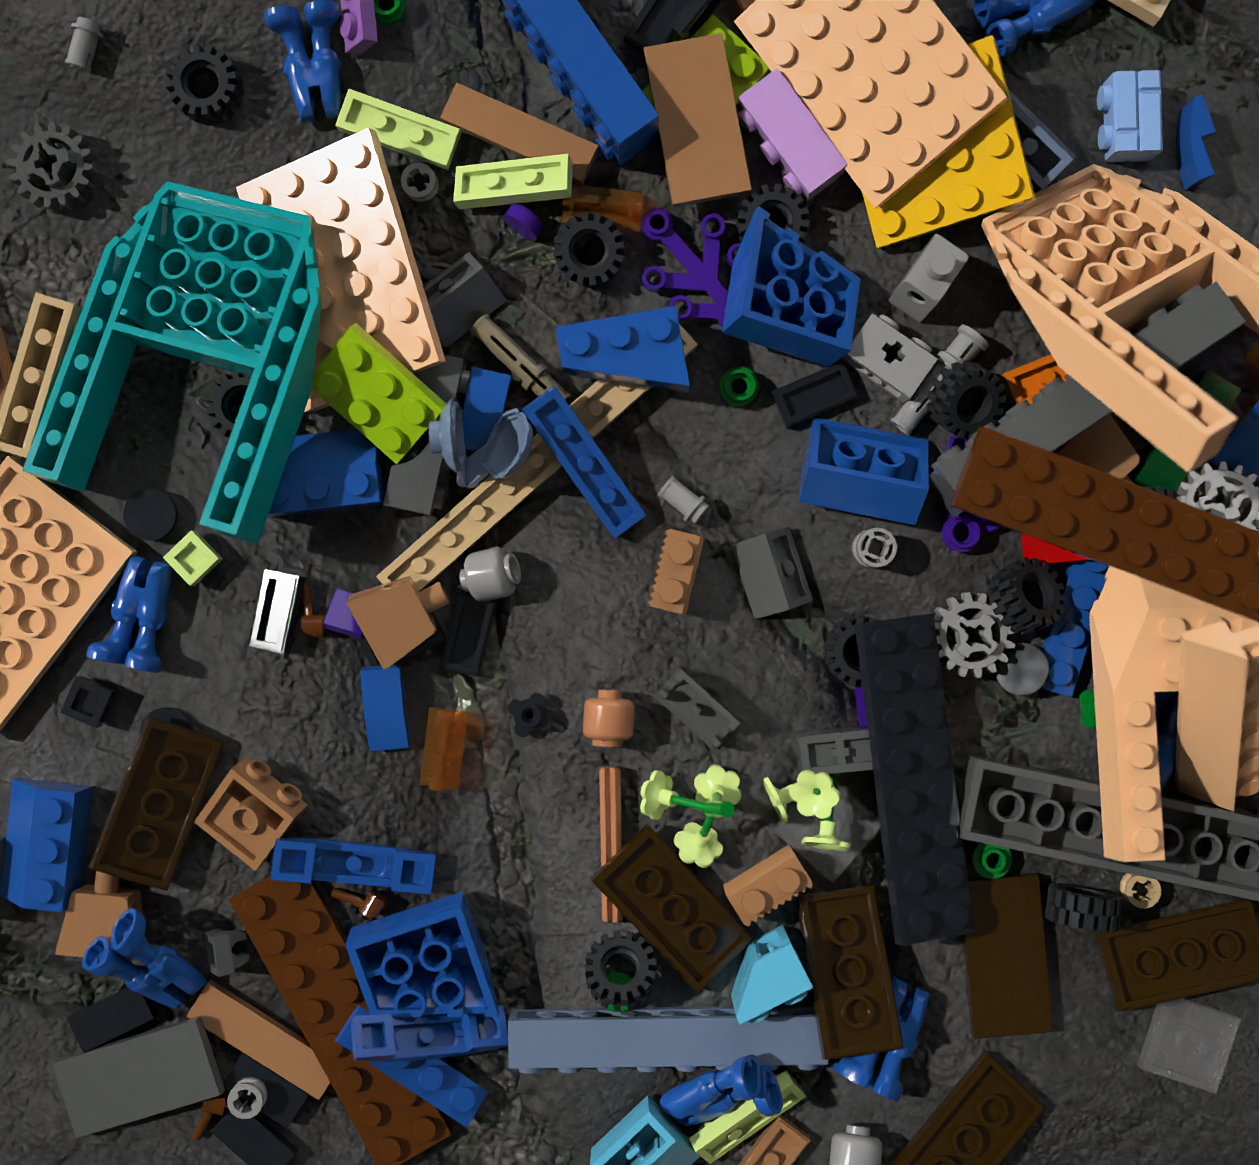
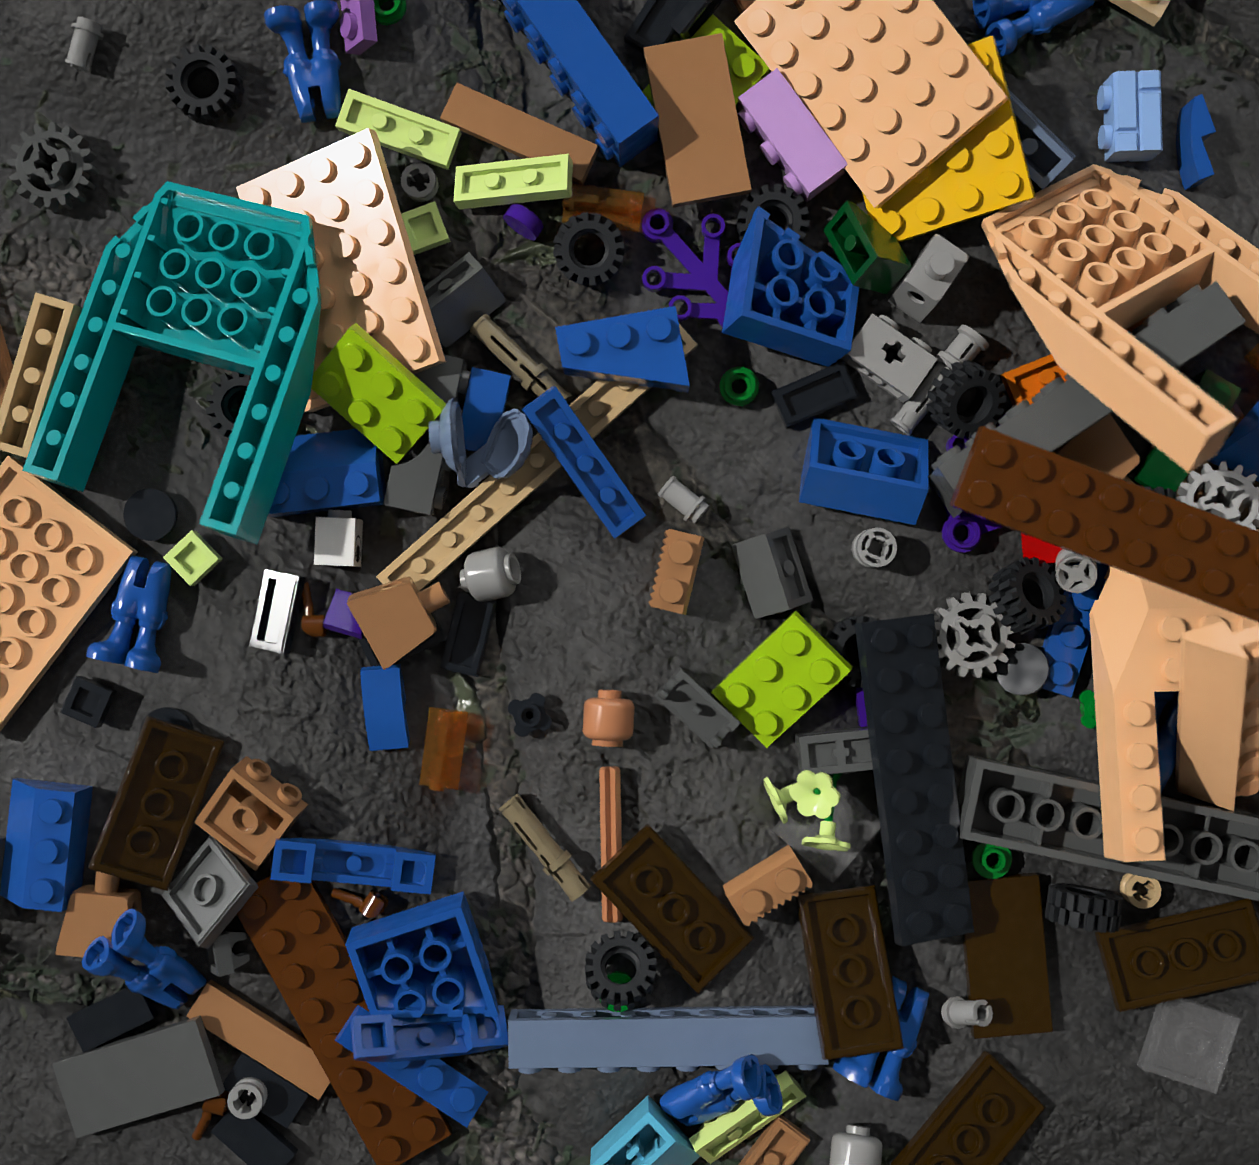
yellowish green plant [640,764,741,868] -> none
medium azure slope [731,925,813,1025] -> none
none -> dark grey tile [162,835,258,949]
none -> white brick [314,510,363,567]
none -> yellowish green plate [401,201,450,255]
none -> dark tan pin [498,793,591,902]
none -> lime plate [711,611,852,748]
none -> dark green slope [823,201,911,294]
none -> light grey pin [941,996,993,1029]
none -> light grey wheel [1055,549,1097,593]

